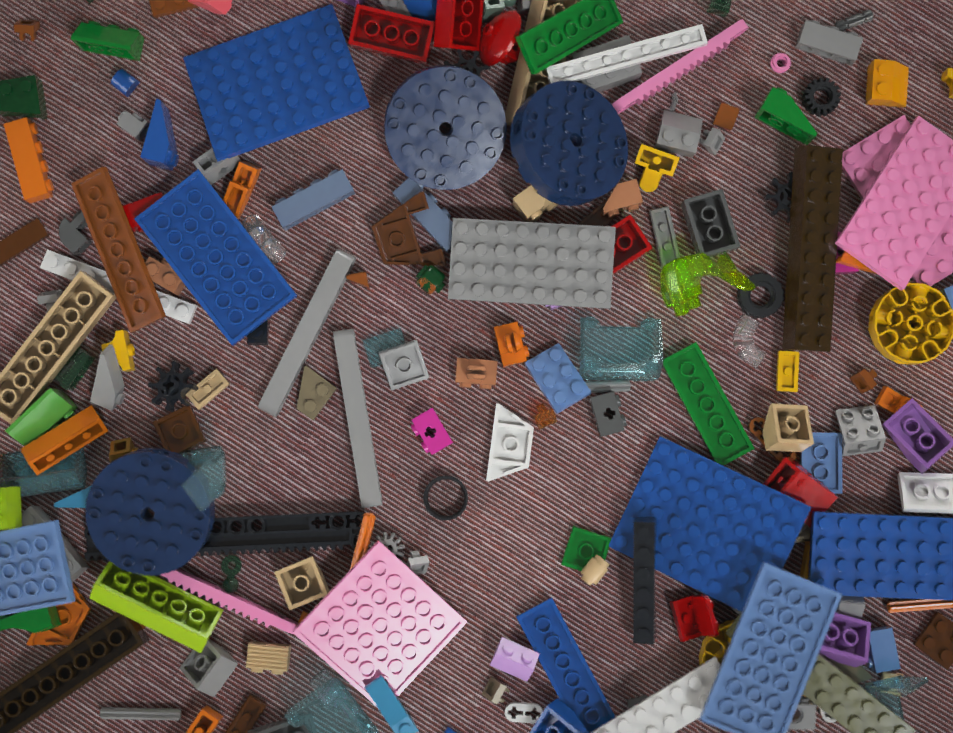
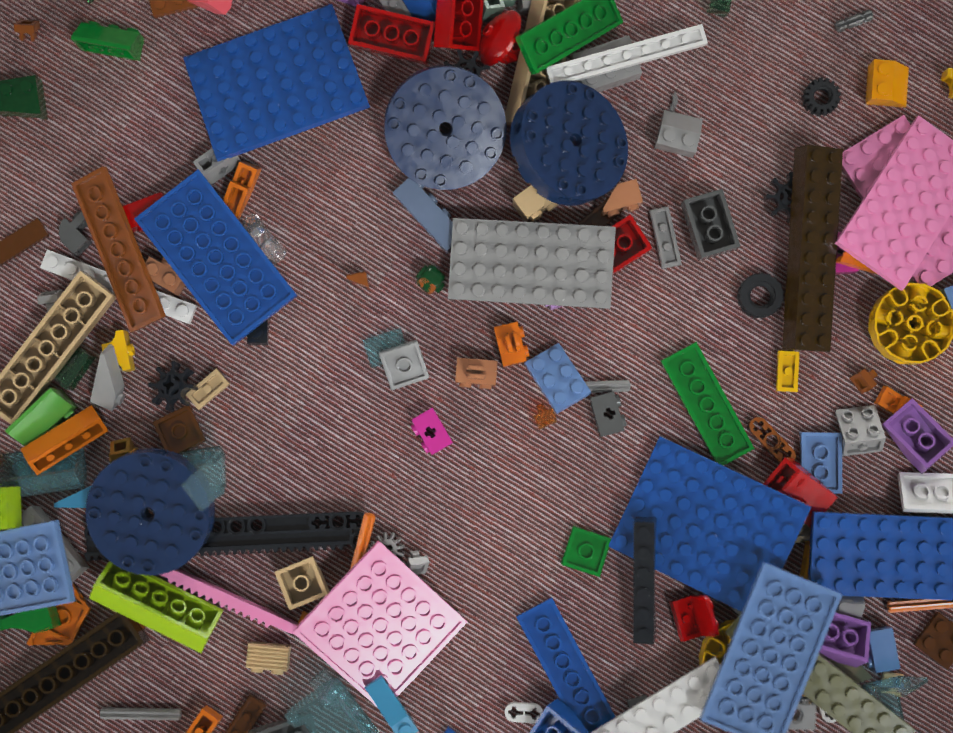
orange brick [4,117,54,203] -> none
blue brick [111,69,140,98] -> none
light grey brick [117,111,149,142] -> none
blue slope [140,99,179,171] -> none
light grey slope [180,639,238,697] -> none
clear green plate [220,555,242,593] -> none
light grey beam [258,249,356,417] -> none
sand blue brick [272,169,355,231] -> none
dark tan wing [297,366,338,421] -> none
light grey beam [333,328,383,508] -> none
reddish brown wing [371,190,447,266] -> none
black tyre [423,476,468,520] -> none
dark tan tile [482,676,510,704] -> none
white wing [486,403,534,481] -> none
lavender brick [490,637,540,681] -> none
clear light blue windscreen [579,316,663,381] -> none
tan brick [580,555,610,586] -> none
bright pink gear [612,19,749,114] -> none
yellow brick [635,144,680,192] -> none
clear neon green hips [660,253,756,316] -> none
light grey tile [699,127,725,155] -> none
dark orange slope [713,103,740,131] -> none
clear cylinder [733,314,766,369] -> none
green slope [754,87,817,145] -> none
tan slope [763,404,814,452] -> none
bright pink plate [770,53,791,73] -> none
light grey brick [795,20,863,66] -> none

